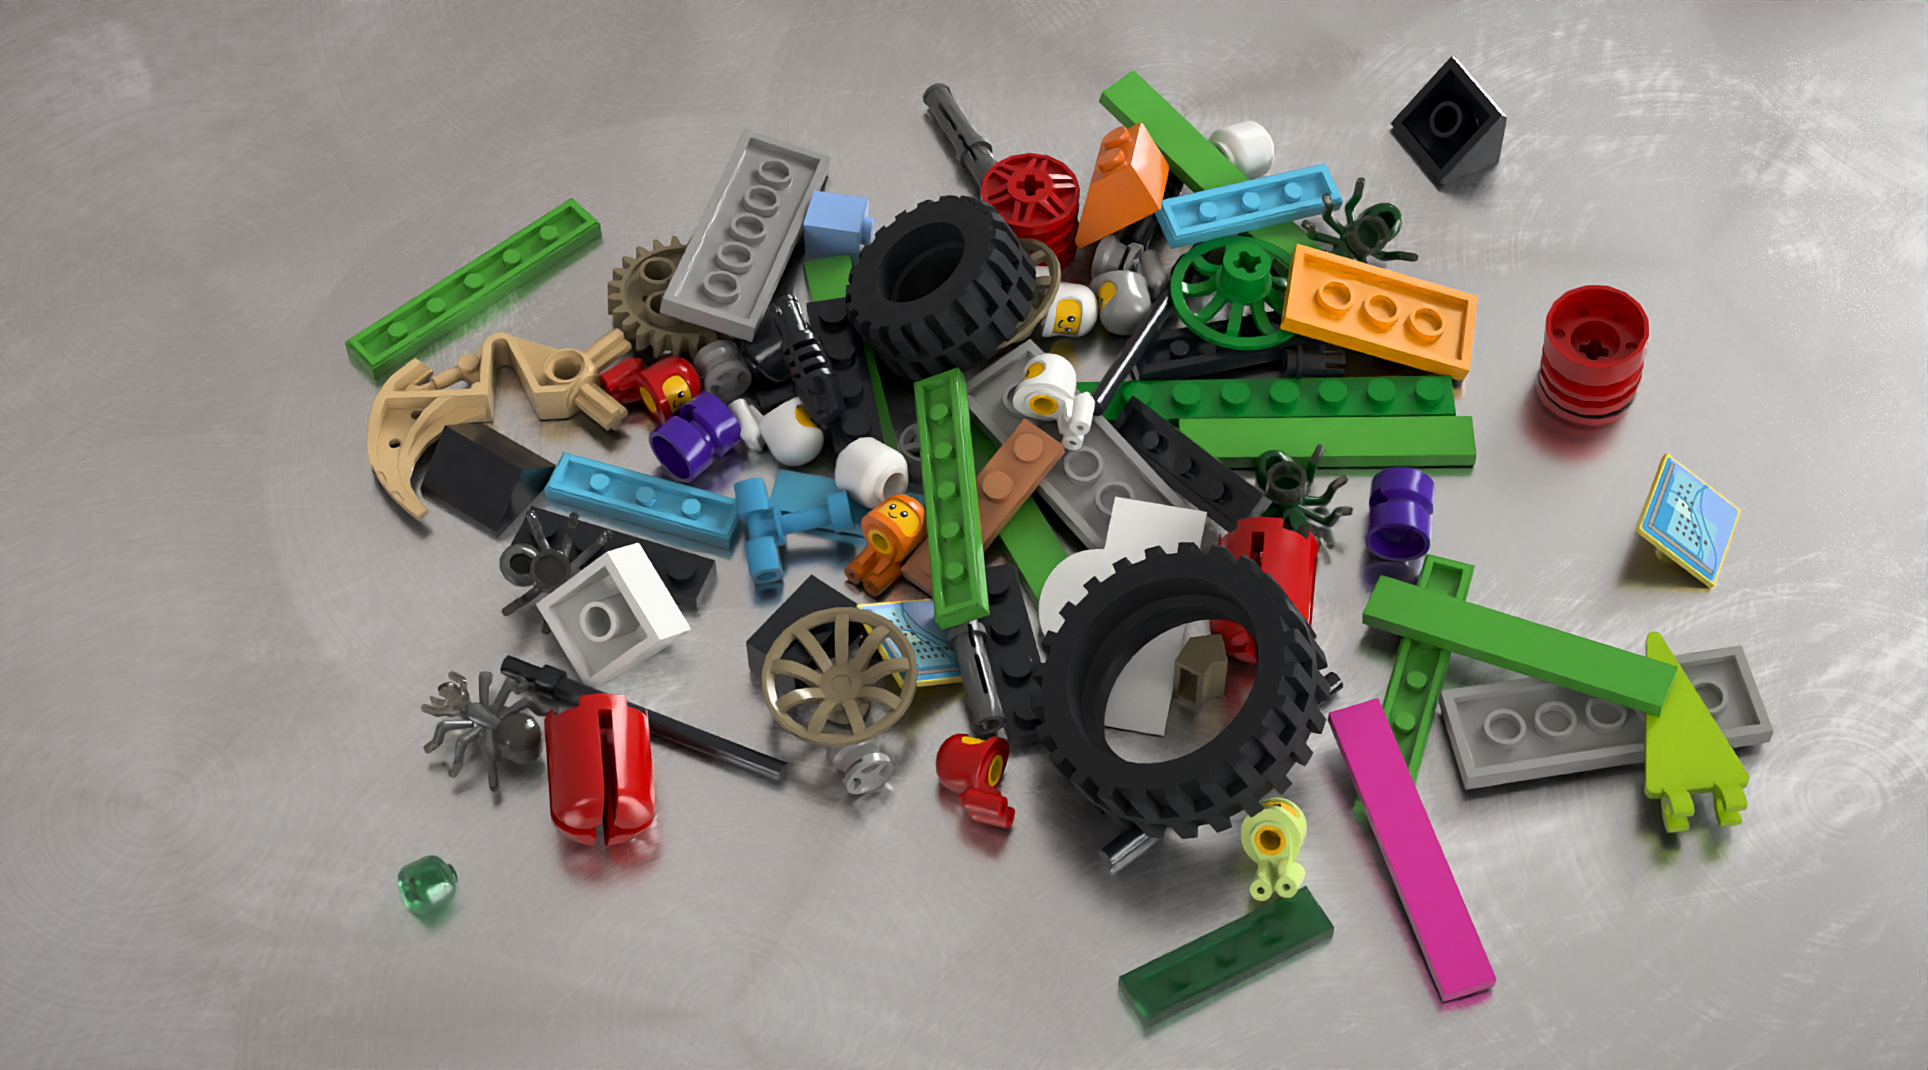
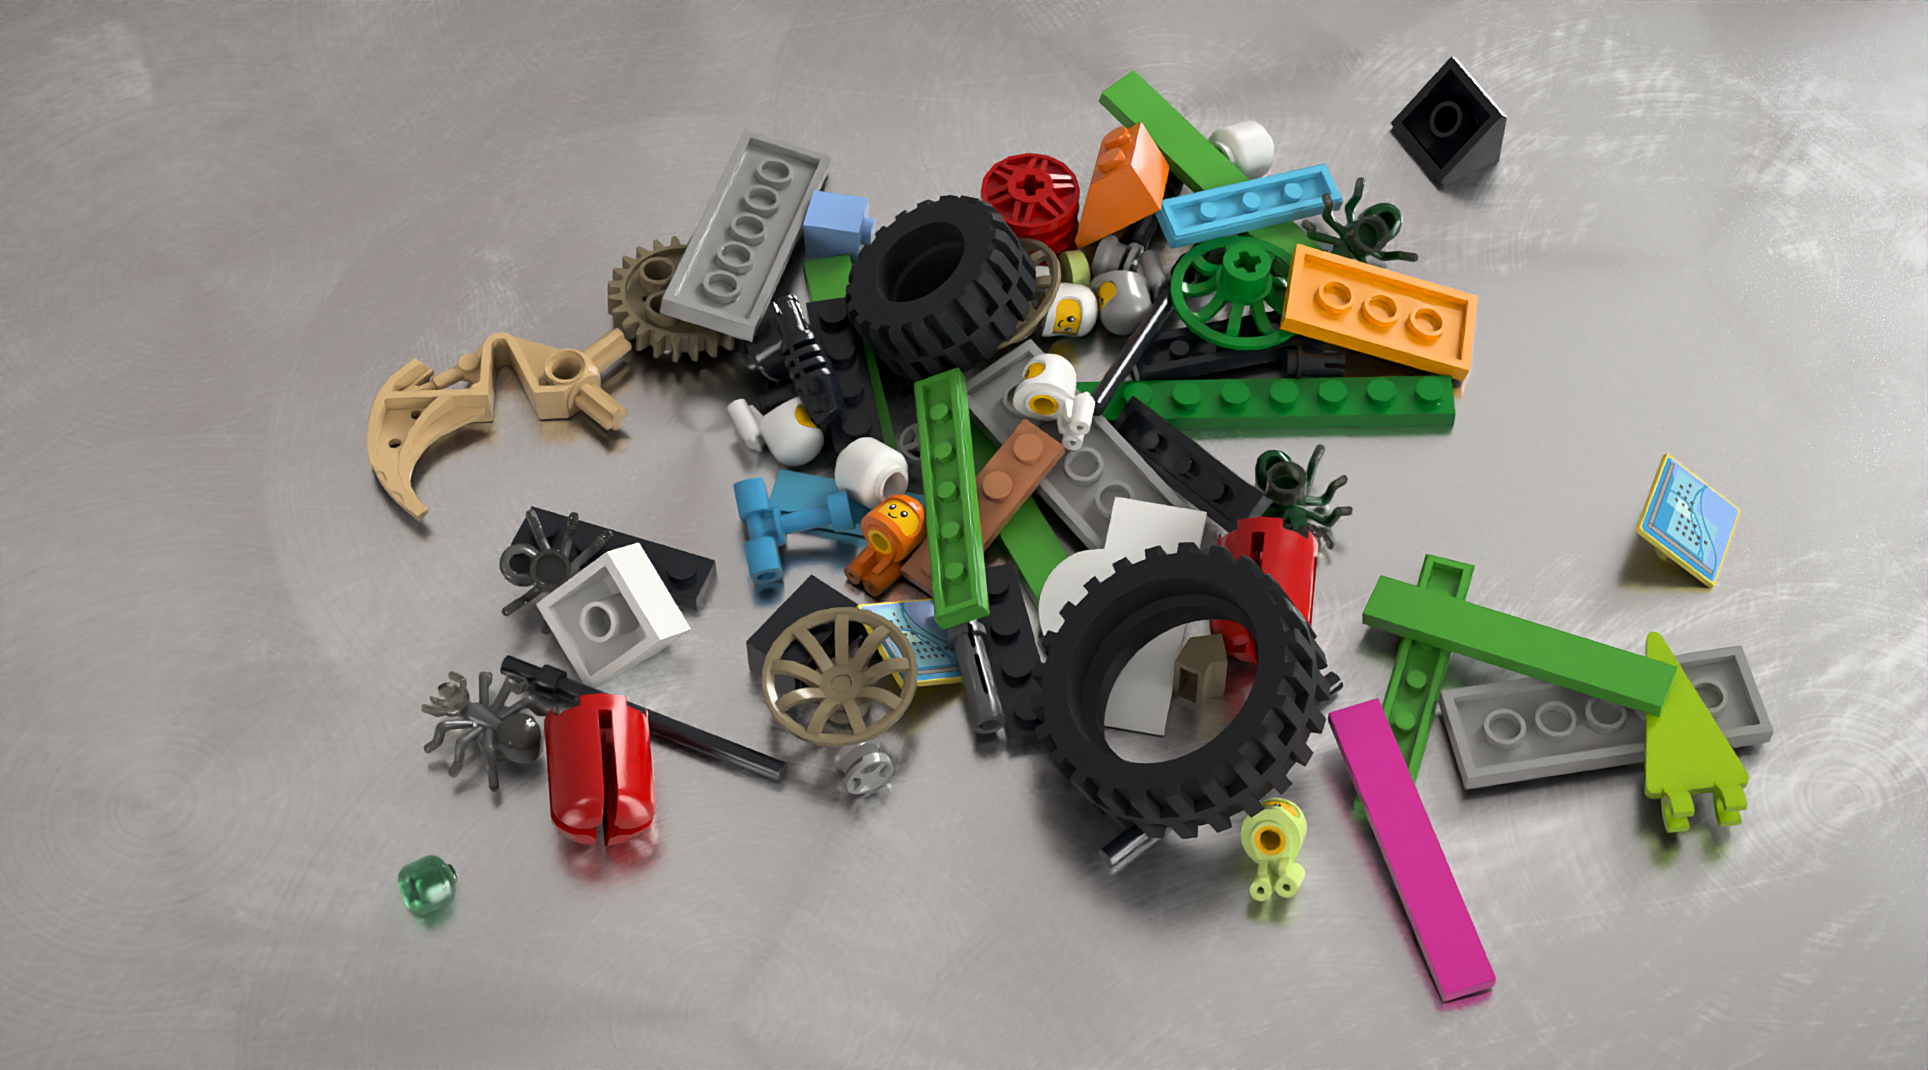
bright green tile [345,198,602,380] -> none
black slope [420,423,556,538] -> none
medium azure tile [544,452,742,550] -> none
red piece [599,356,701,423] -> none
dark purple wheel [649,392,742,483] -> none
light grey wheel [693,340,752,401] -> none
dark grey pin [923,83,997,189] -> none
red piece [935,733,1015,829] -> none
clear green tile [1118,886,1335,1029] -> none
bright green tile [1178,416,1477,468] -> none
dark purple wheel [1365,467,1436,562] -> none
red wheel [1540,285,1649,415] -> none
none -> yellowish green tile [1058,250,1090,288]

